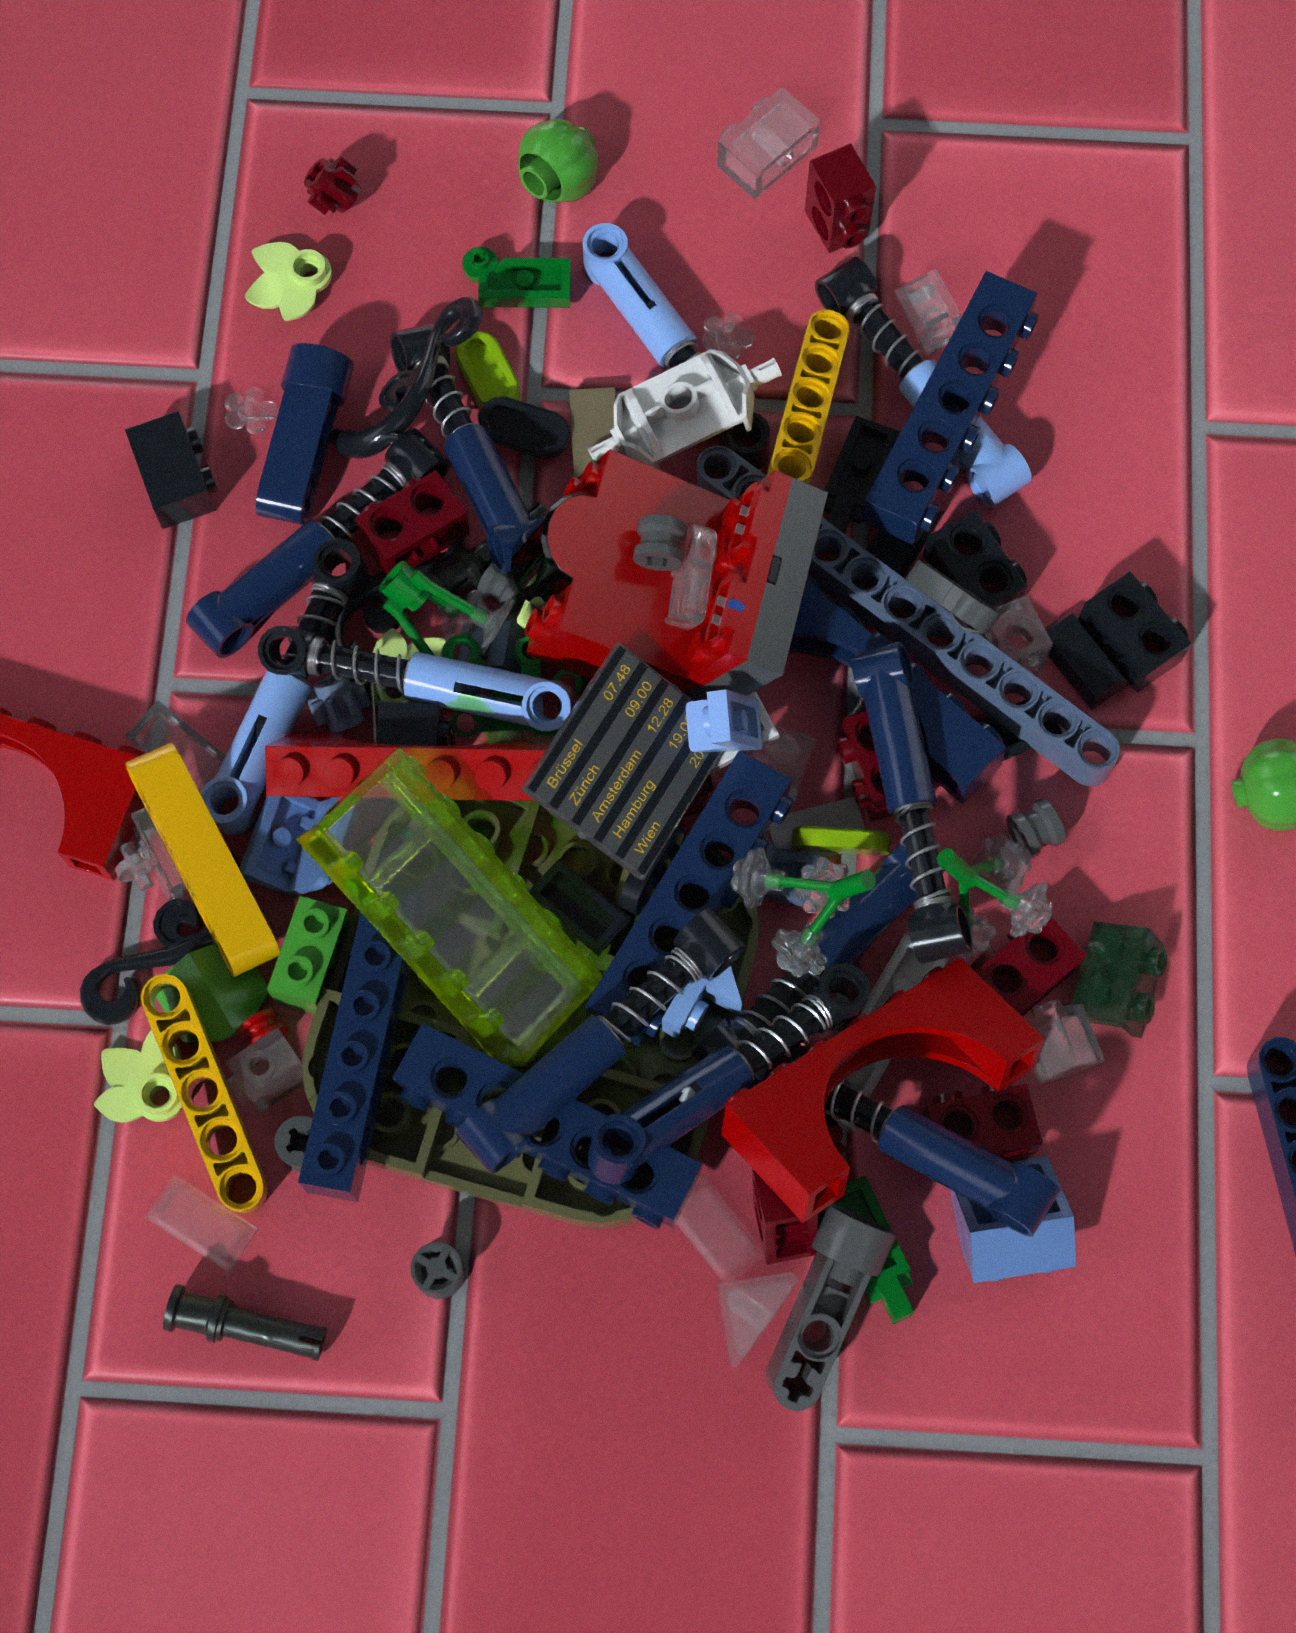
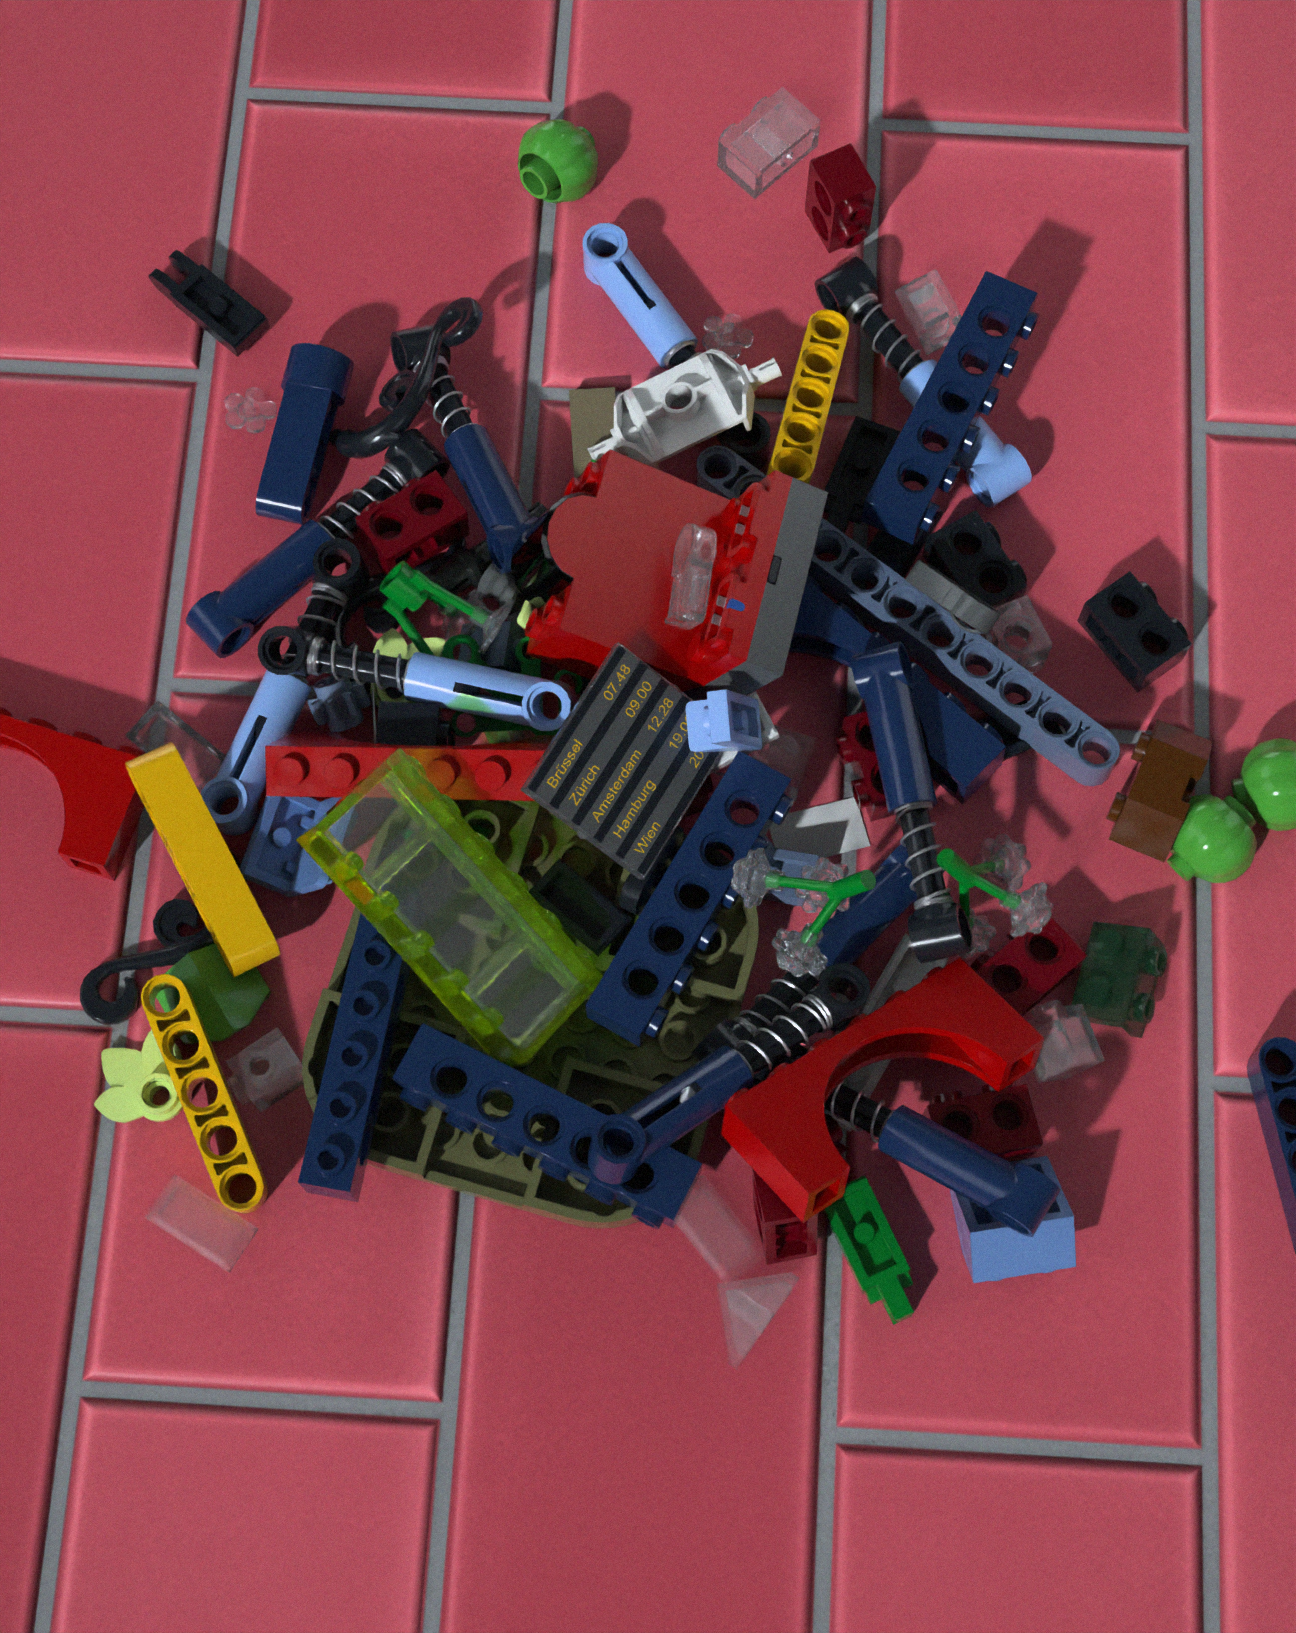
clear hips [115,808,186,901] -> none
black brick [125,411,218,529] -> none
pearl dark grey pin [163,1284,327,1361] -> none
red bush [236,1007,289,1054] -> none
yellowish green plate [245,242,332,321] -> none
bright green brick [267,896,351,1015] -> none
dark grey wheel [274,1116,313,1173] -> none
dark red gear [304,156,361,215] -> none
dark grey wheel [410,1242,466,1299] -> none
lime tile [455,331,521,410] -> none
dark blue piece [456,908,746,1174] -> none
green hinge [462,247,571,308] -> none
black tile [479,397,570,459] -> none
dark grey wheel [633,514,688,571] -> none
light blue slope [662,966,742,1040] -> none
dark grey beam [766,1204,897,1411] -> none
lime tile [791,826,891,855] -> none
dark grey wheel [1006,798,1066,859] -> none
black tile [1033,610,1130,710] -> none
none -> black hinge [148,250,270,357]
none -> reddish brown brick [1106,719,1212,862]
none -> bright green plant [1167,794,1257,883]

